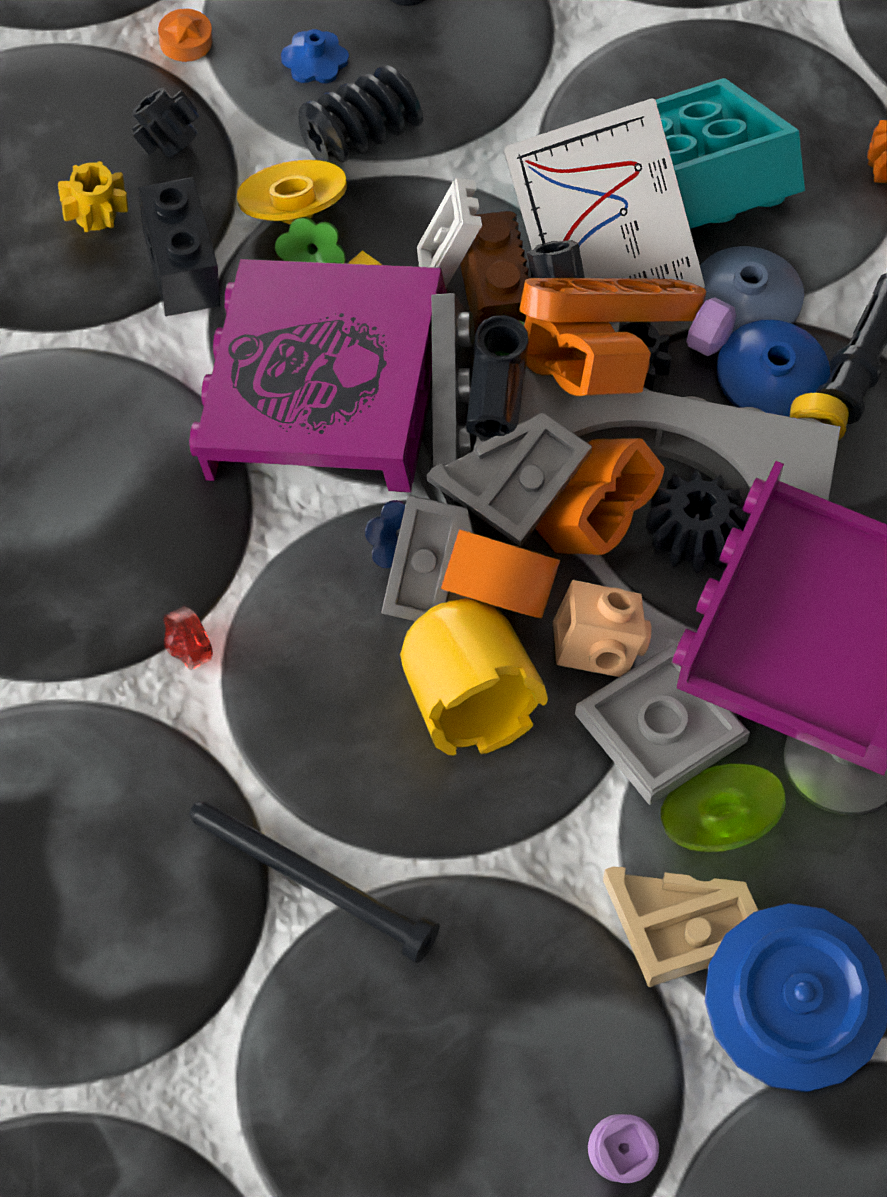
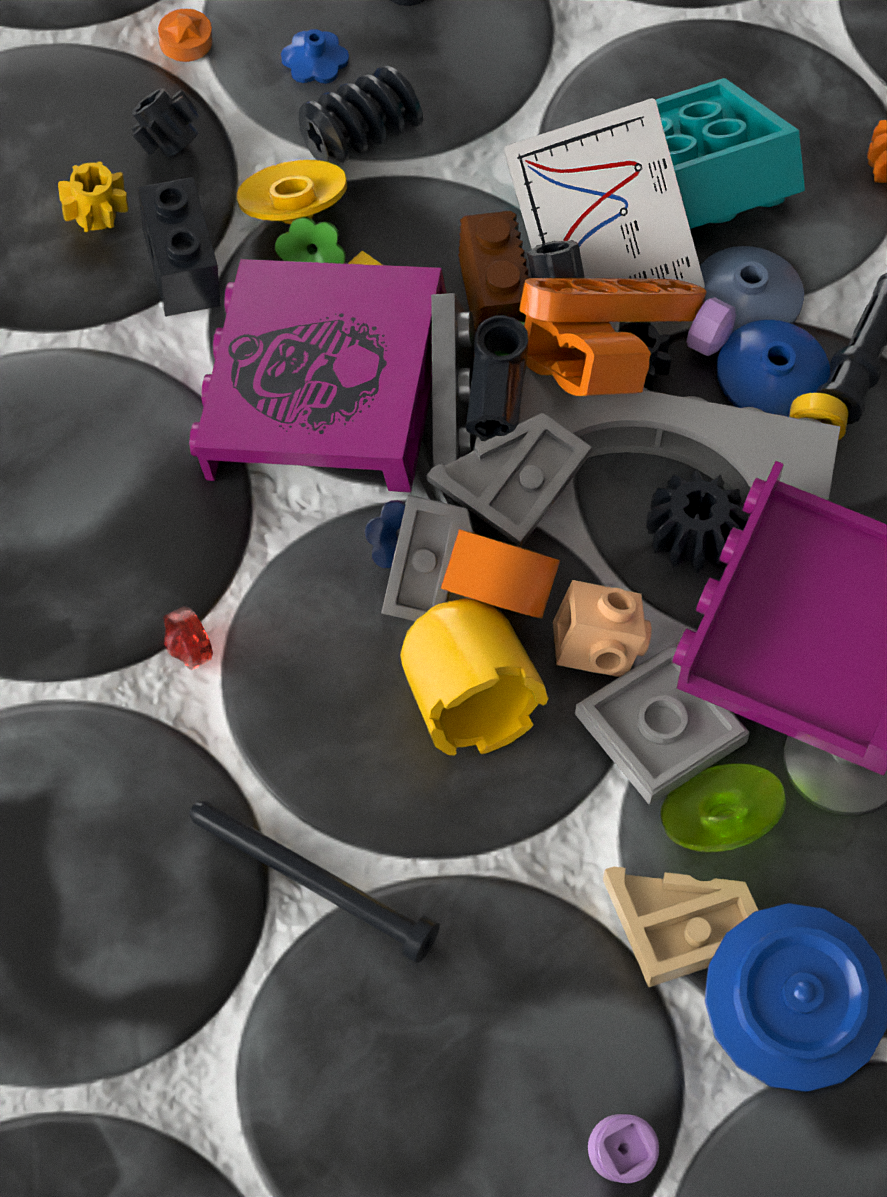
white tile [417,178,482,288] -> none
orange brick [535,438,665,555] -> none

